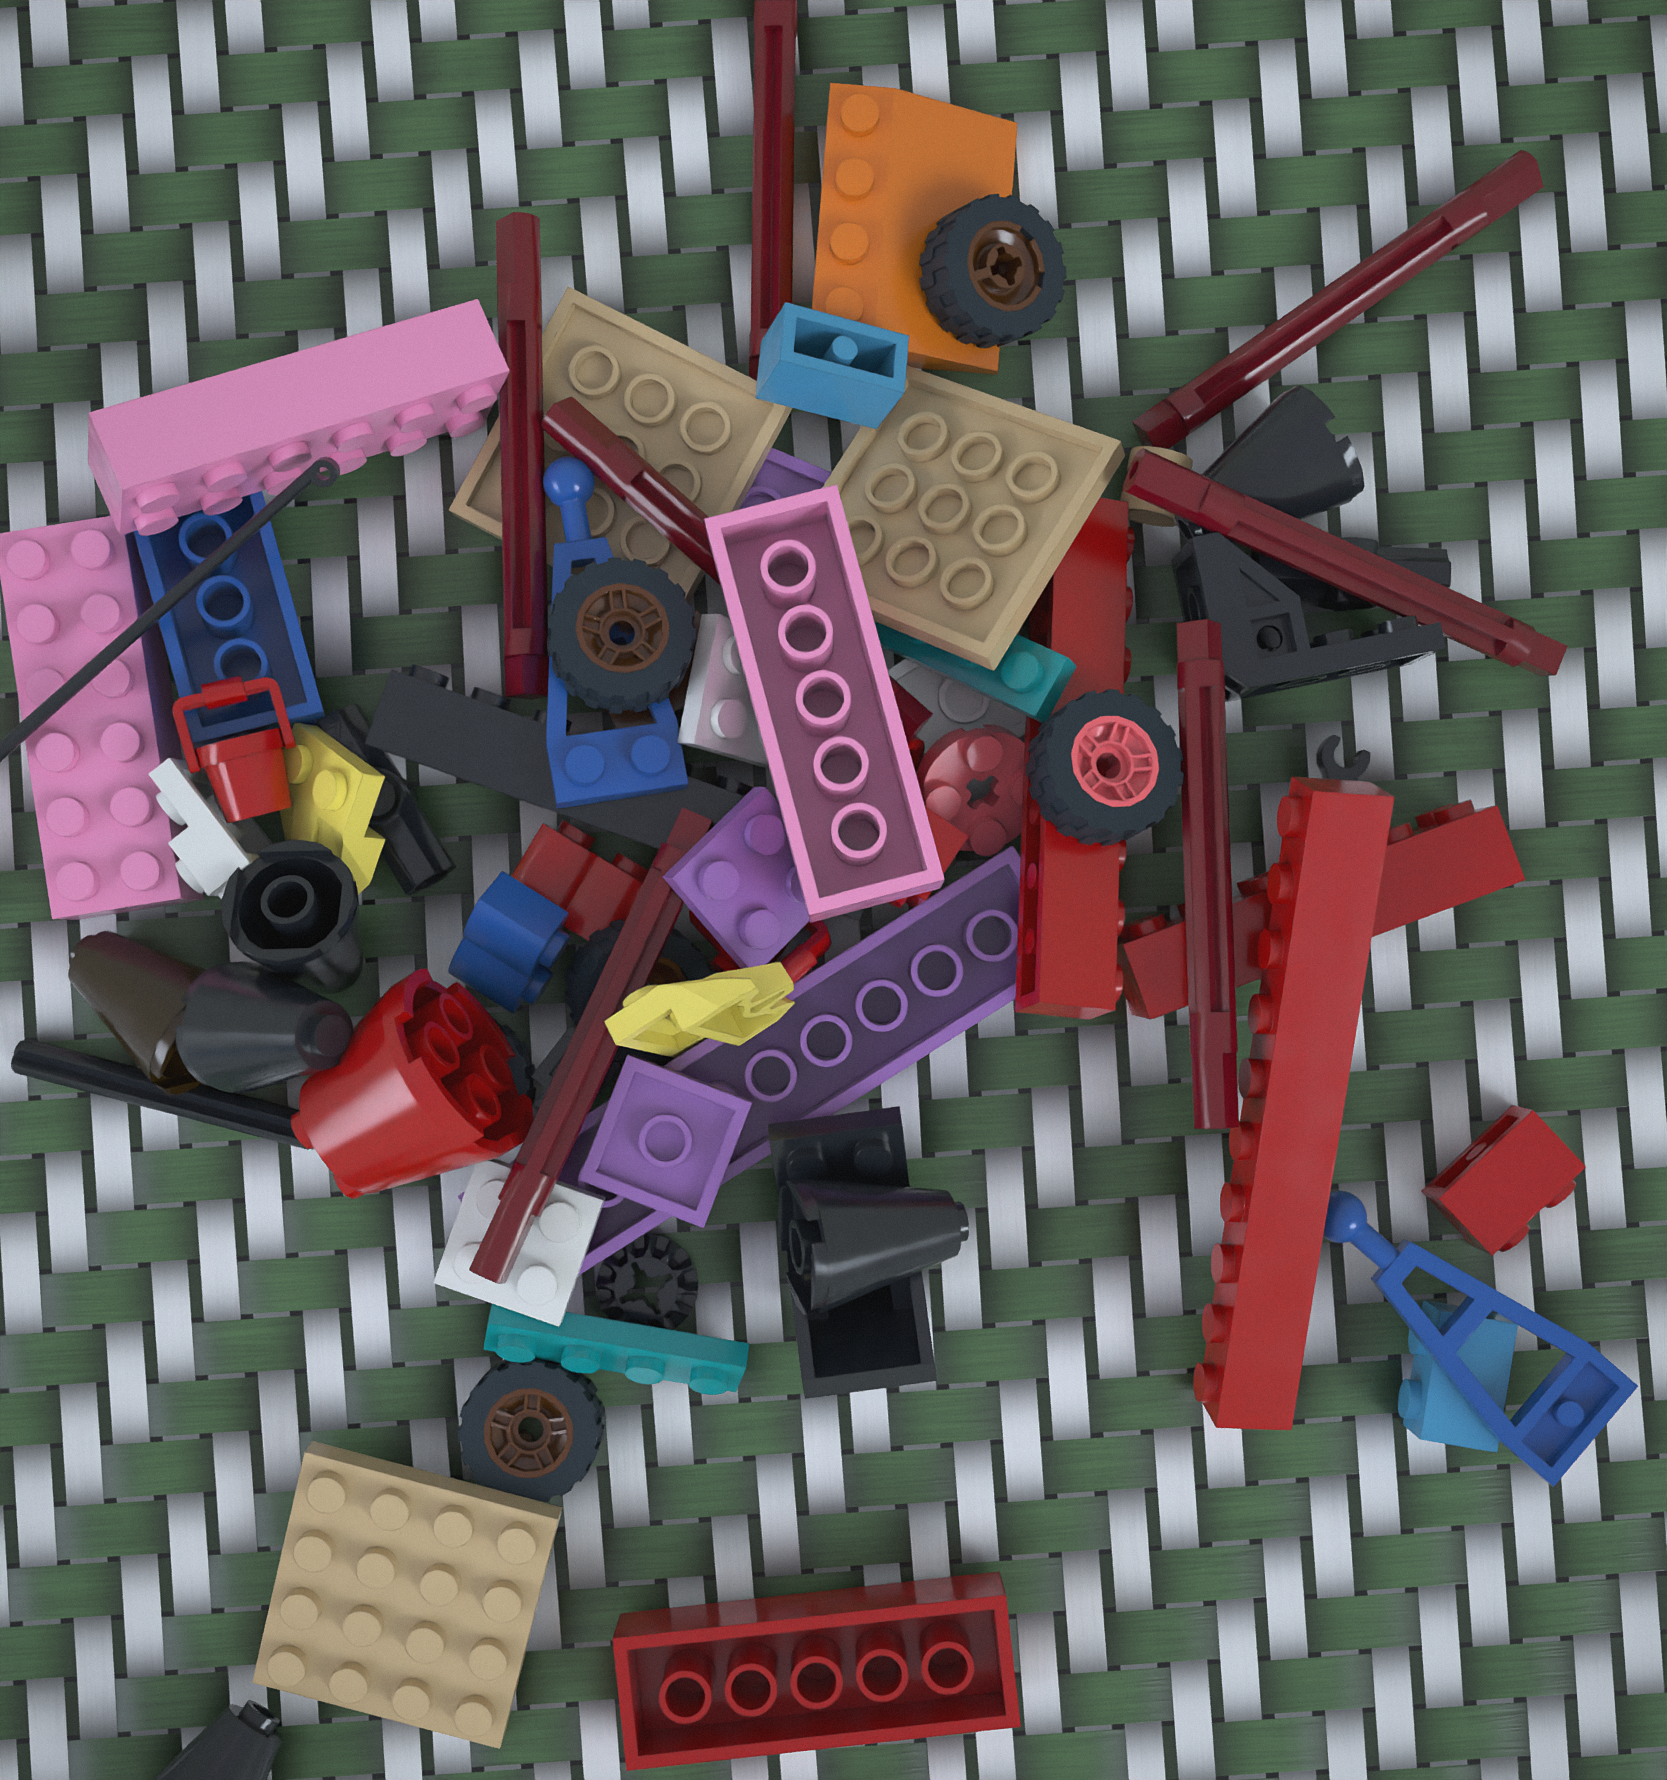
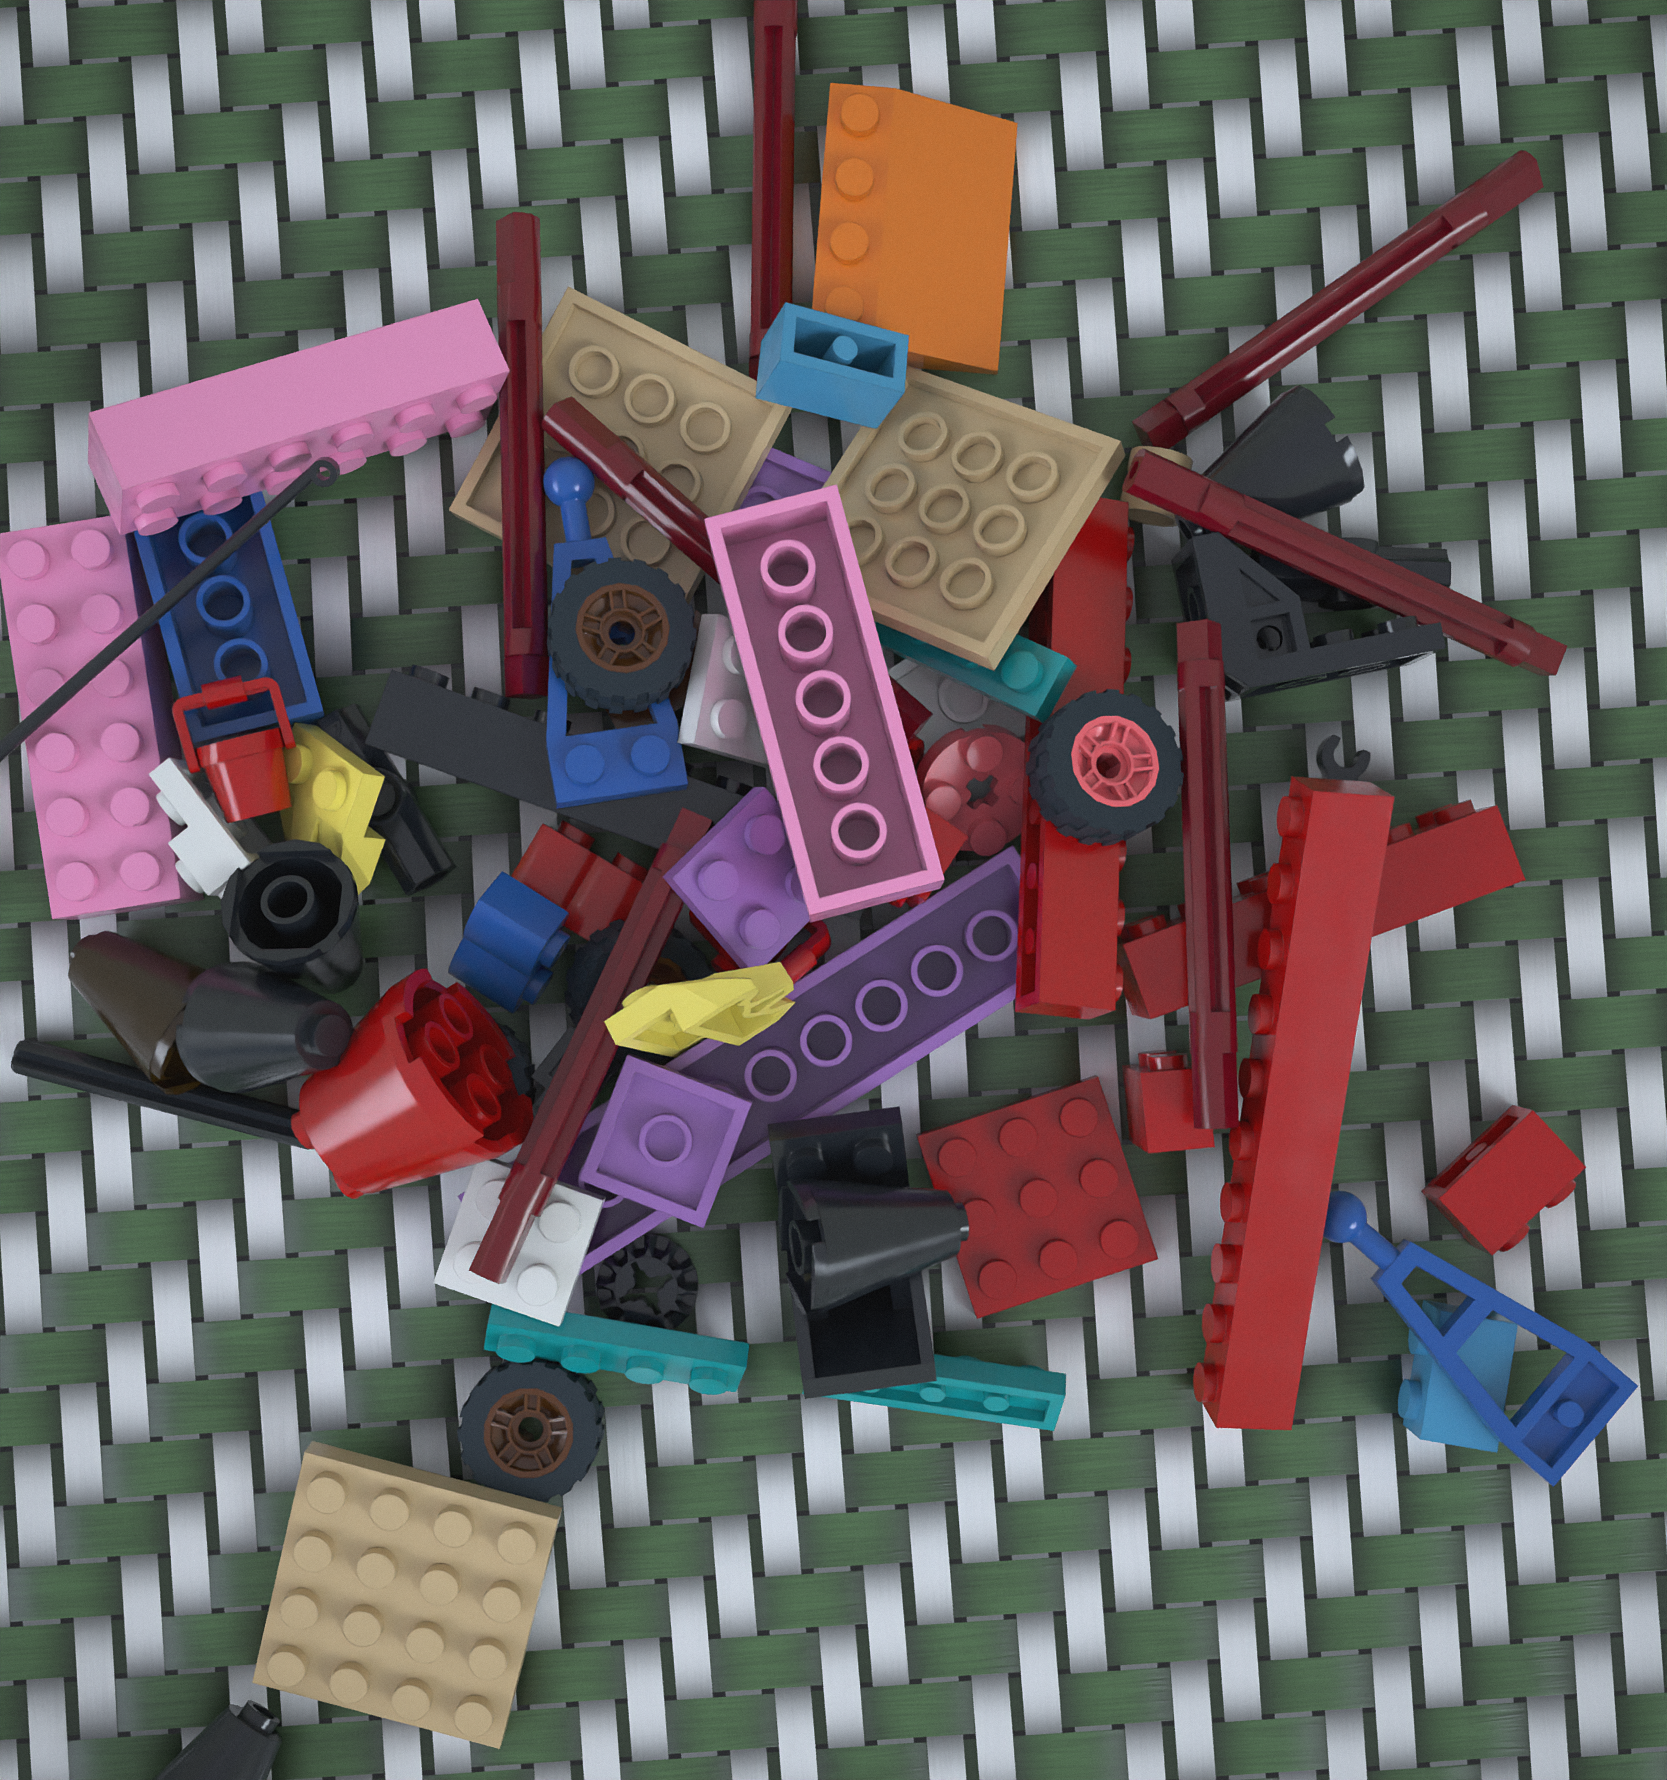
red brick [612,1571,1021,1771] -> none
black wheel [919,194,1067,348] -> none
none -> teal plate [802,1354,1066,1431]
none -> red plate [916,1075,1158,1319]
none -> red brick [1122,1050,1215,1153]

